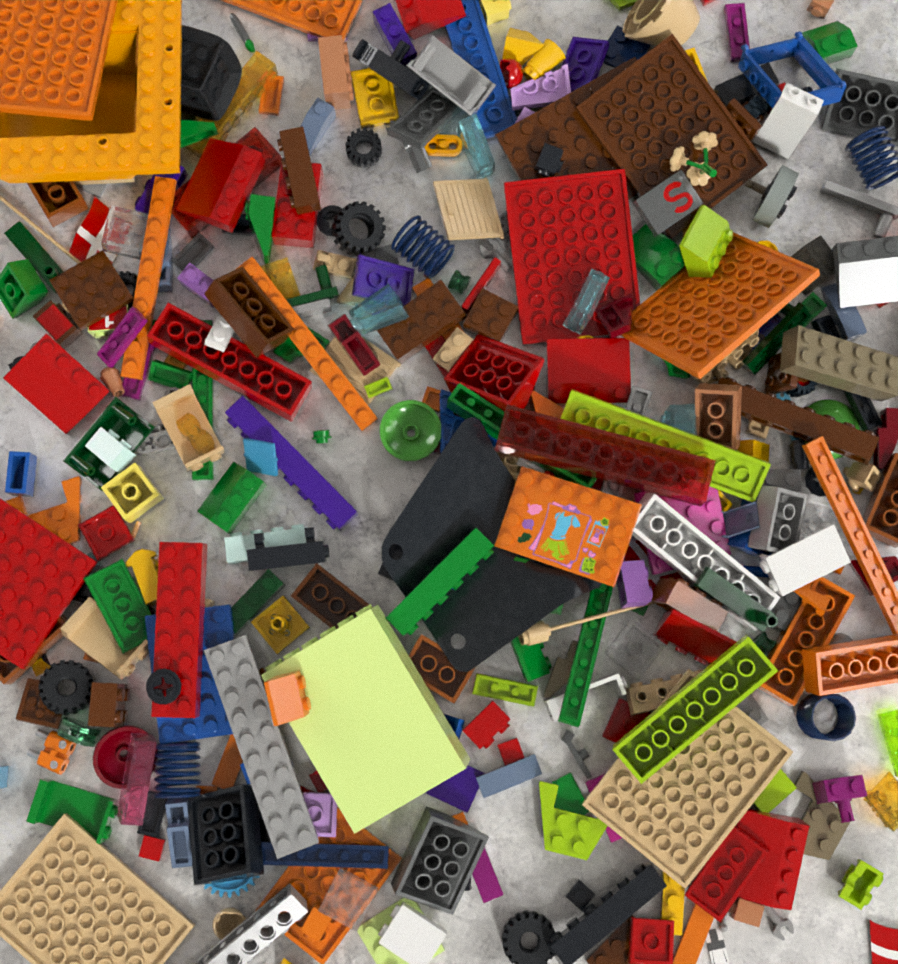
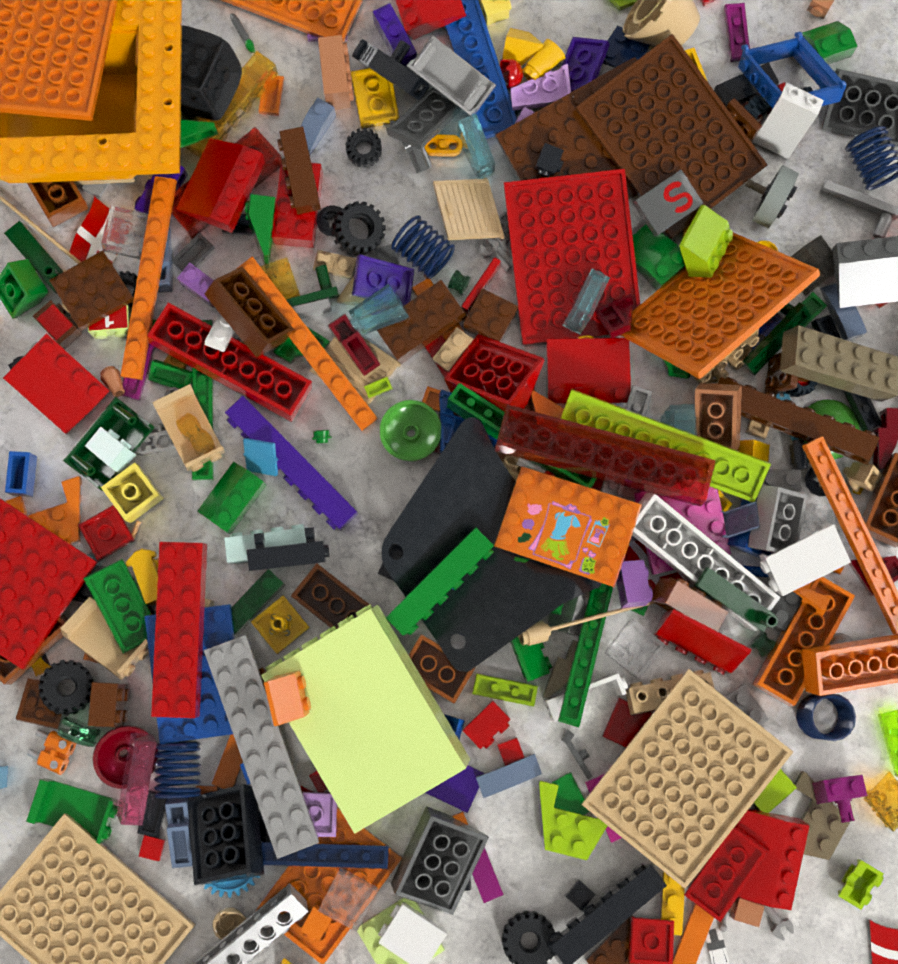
magenta tile [97,307,148,368] -> none
black gear [146,669,182,705] -> none
lime brick [612,634,778,784] -> none
tan plant [670,131,718,186] -> none
none -> light grey slope [548,595,586,637]

